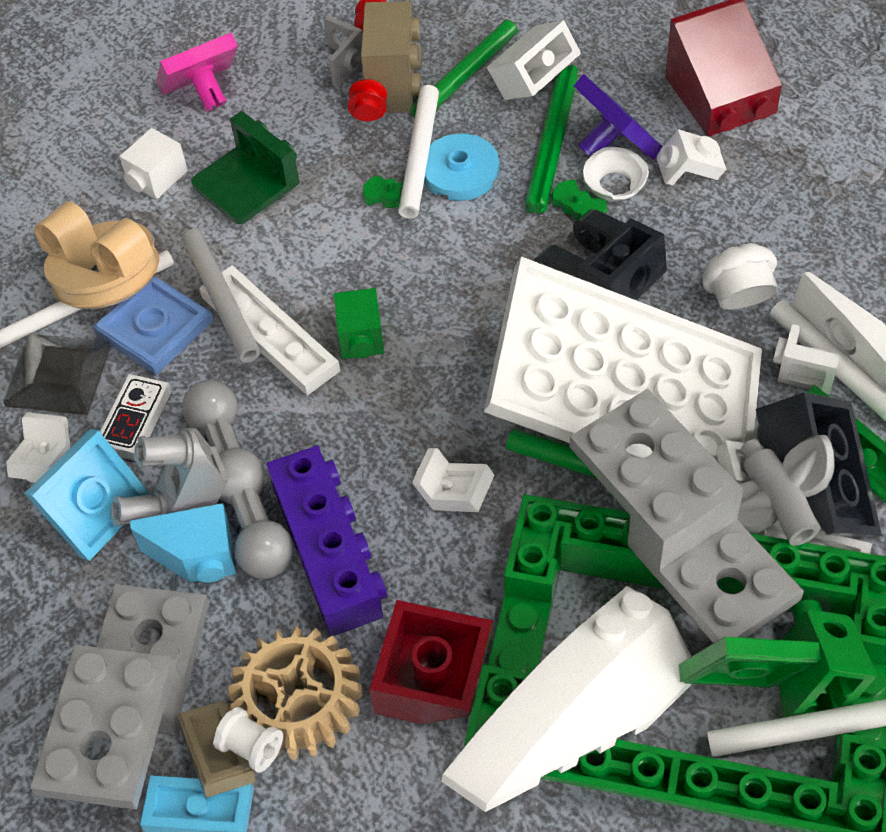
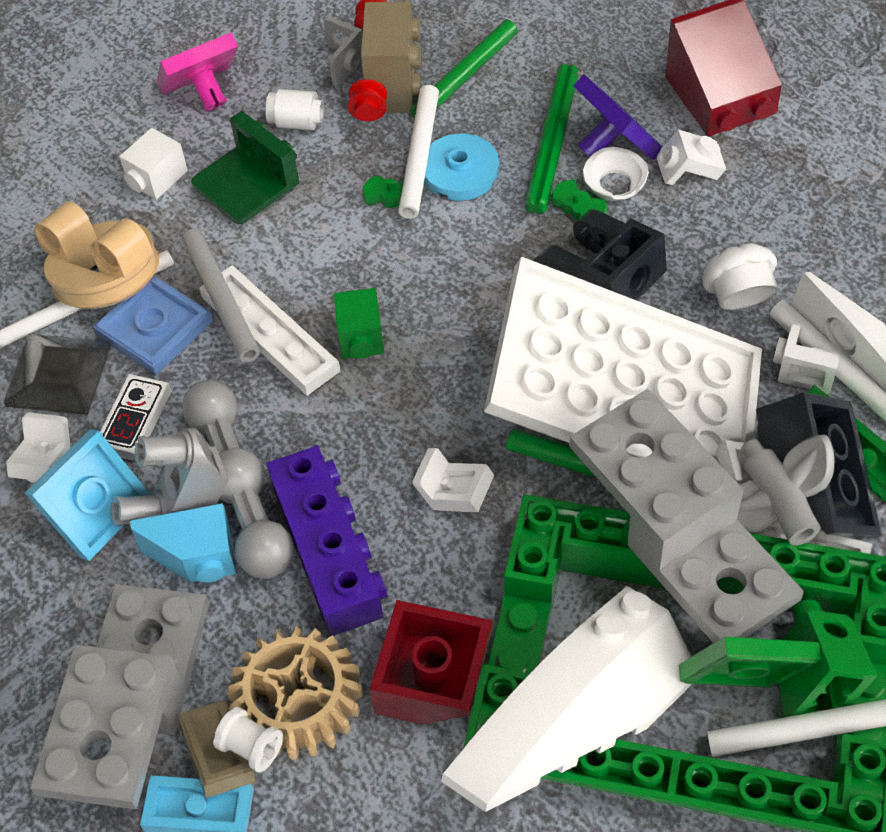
white brick [487,20,581,100] -> none
none -> white brick [266,89,325,130]

